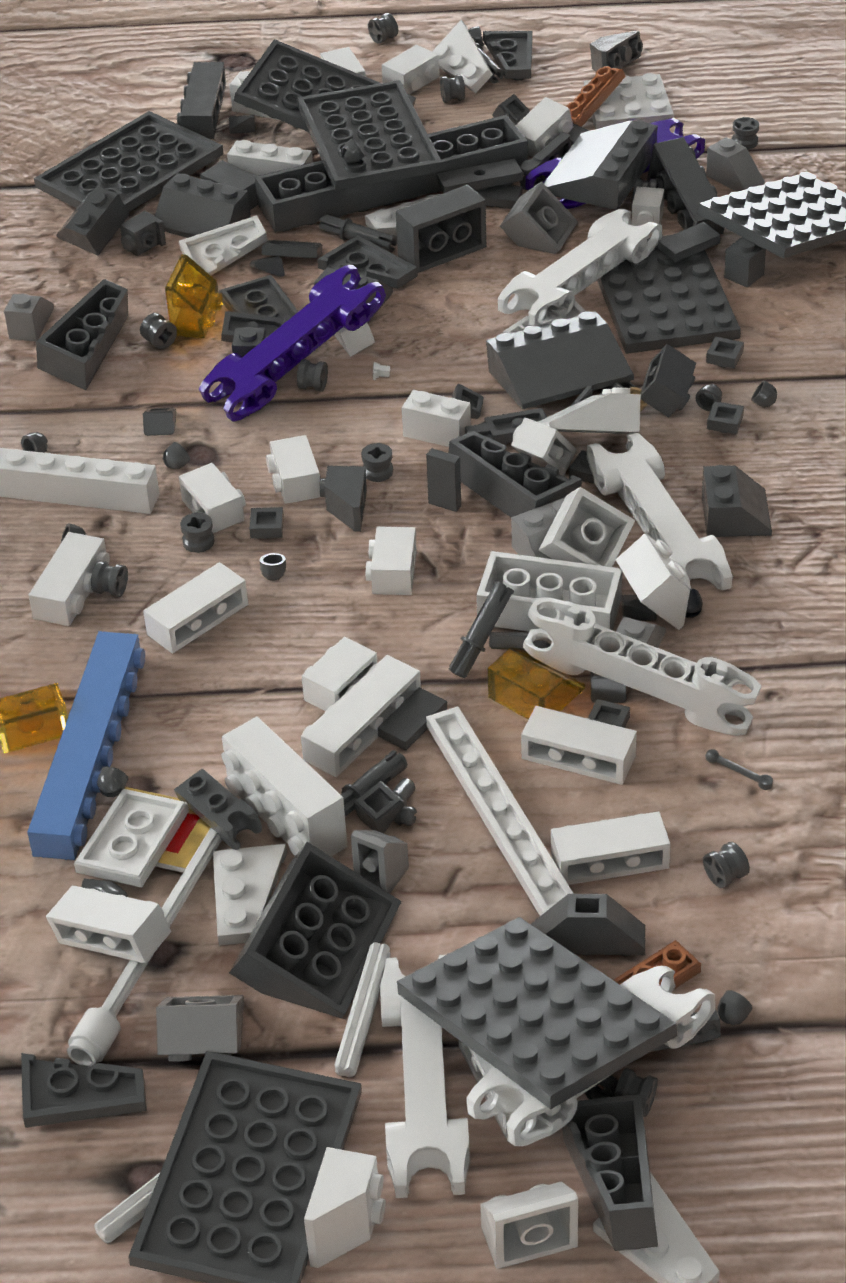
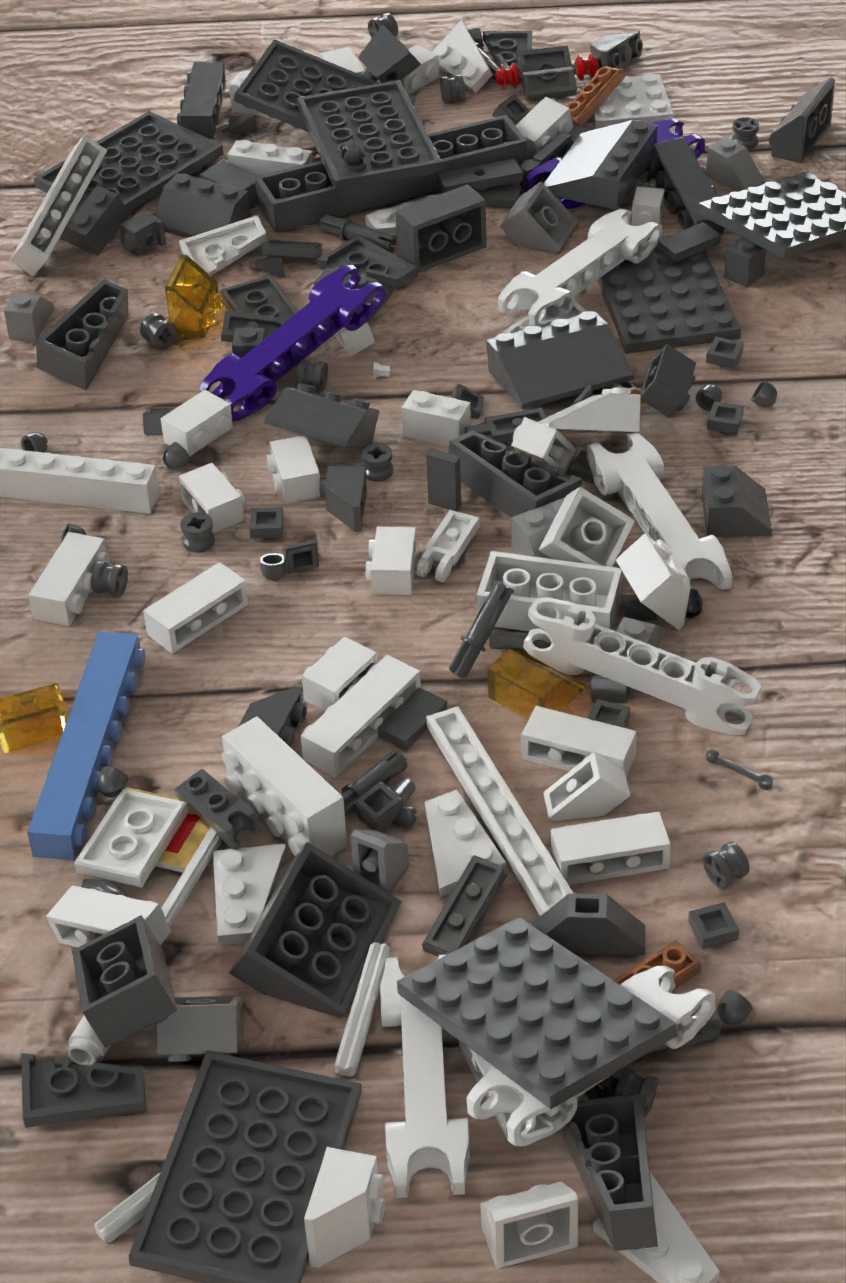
none -> white brick [9,135,107,276]
none -> dark grey brick [72,915,177,1048]
none -> white brick [161,390,233,457]
none -> dark grey slope [238,686,307,747]
none -> dark grey slope [264,383,380,447]
none -> dark grey slope [283,540,319,574]
none -> dark grey torso [359,24,421,83]
none -> white hinge [416,510,480,582]
none -> dark grey tile [422,855,508,957]
none -> white wing [424,790,506,898]
none -> dark grey plate [495,45,599,101]
none -> white slope [543,752,630,822]
none -> dark grey plate [688,902,739,949]
none -> dark grey slope [769,77,835,163]

